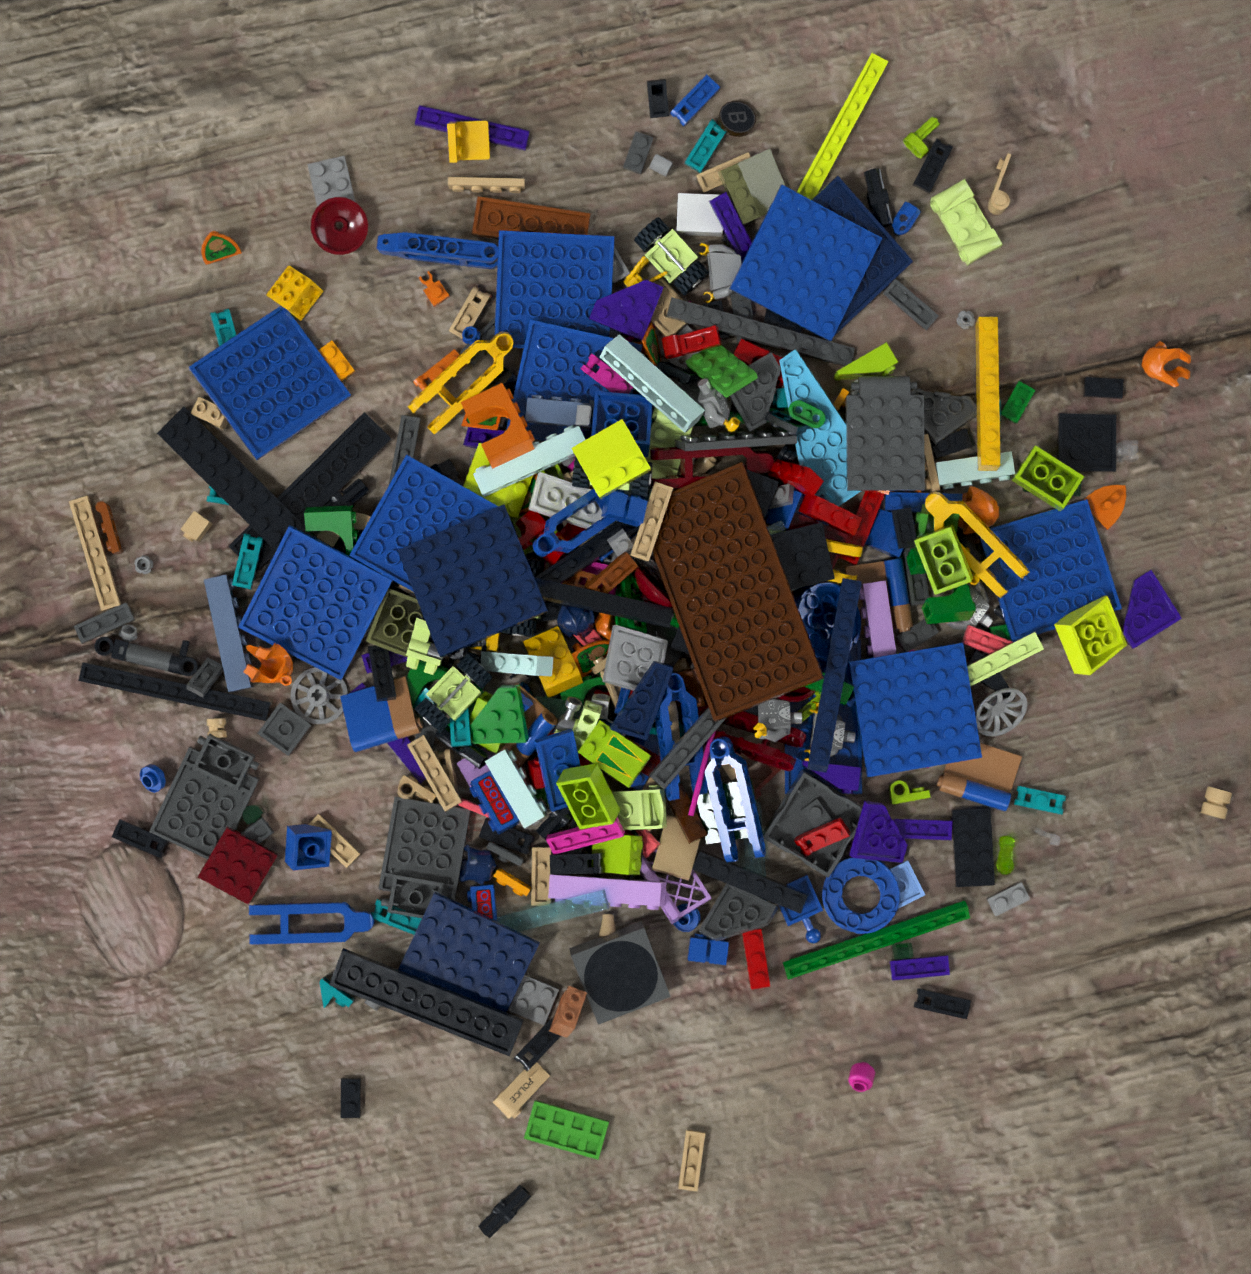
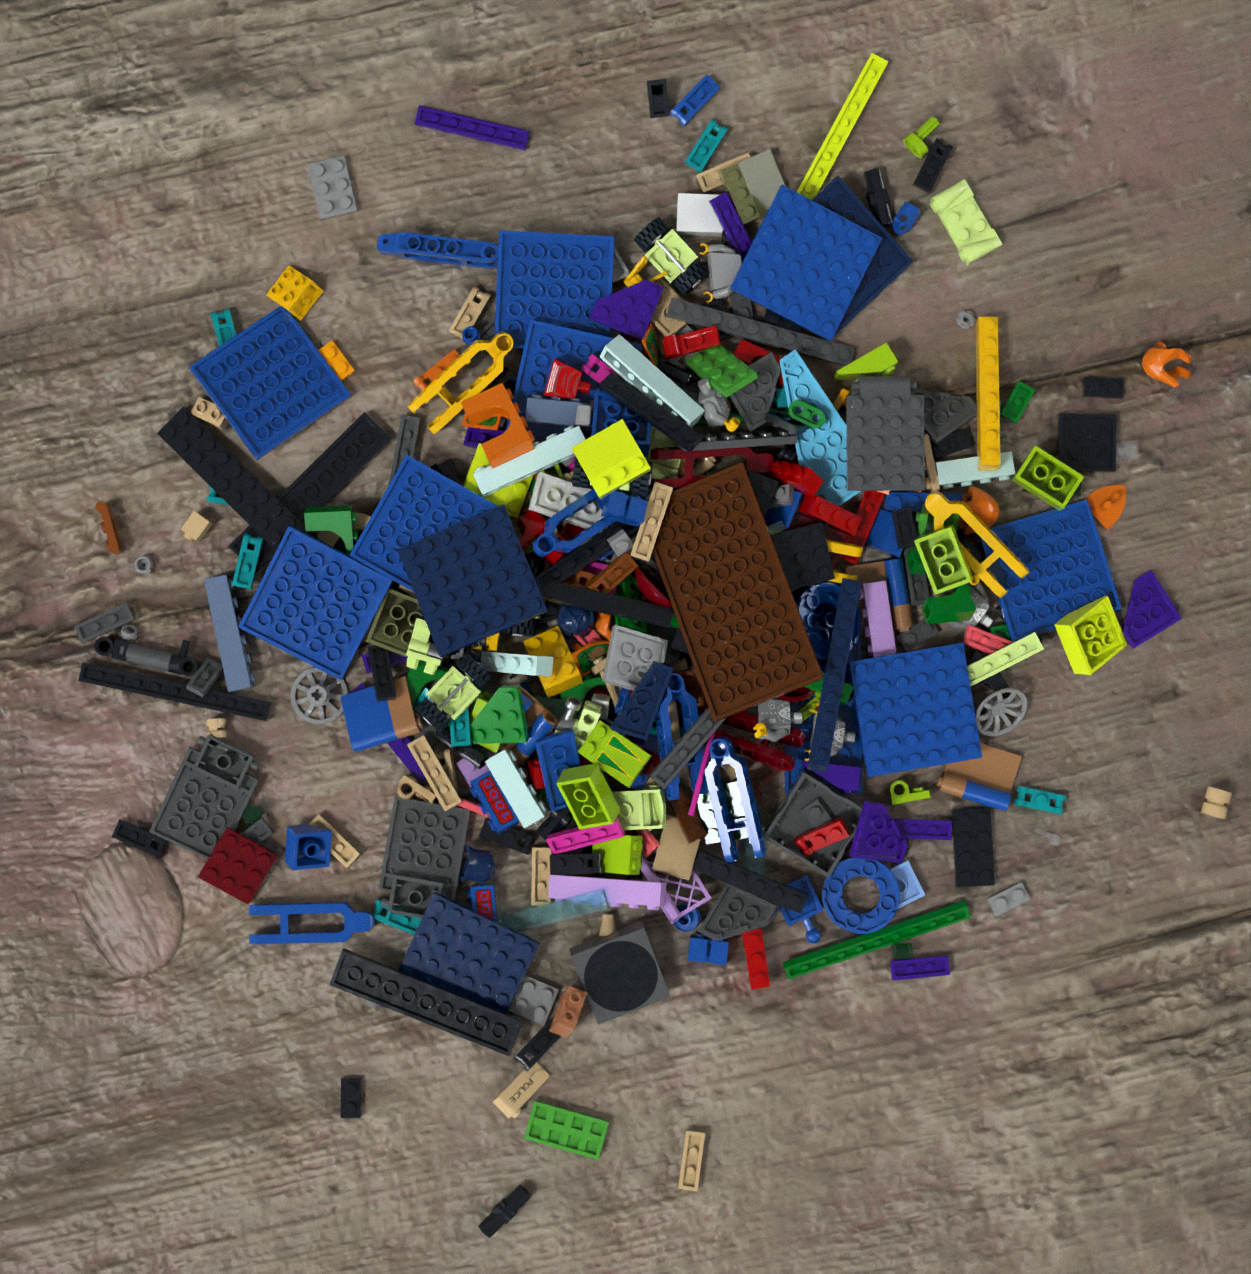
tan plate [69,496,121,611] -> none
blue plate [140,764,166,793] -> none
shield [201,231,242,265] -> none
orange piece [243,643,293,686] -> none
dark grey plate [257,702,312,756] -> none
dark red dish [311,197,368,255] -> none
teal slope [319,977,355,1008] -> none
black piece [324,478,369,507] -> none
orange plate [418,271,450,307] -> none
yellow bracket [447,120,490,163] -> none
tan plate [448,177,525,193] -> none
dark orange plate [472,196,591,239] -> none
dark grey plate [487,841,524,866] -> none
light orange plate [494,867,531,896] -> none
dark grey plate [623,132,654,174] -> none
light grey brick [649,154,673,177] -> none
black tile [718,101,756,137] -> none
dark pink head [848,1062,875,1092] -> none
dark grey plate [883,279,939,331] -> none
black plate [914,988,971,1019] -> none
tan door [988,153,1011,215] -> none
clear neon green piece [996,836,1015,875] -> none
none -> red torso [544,359,591,398]
none -> black plate [599,372,703,452]

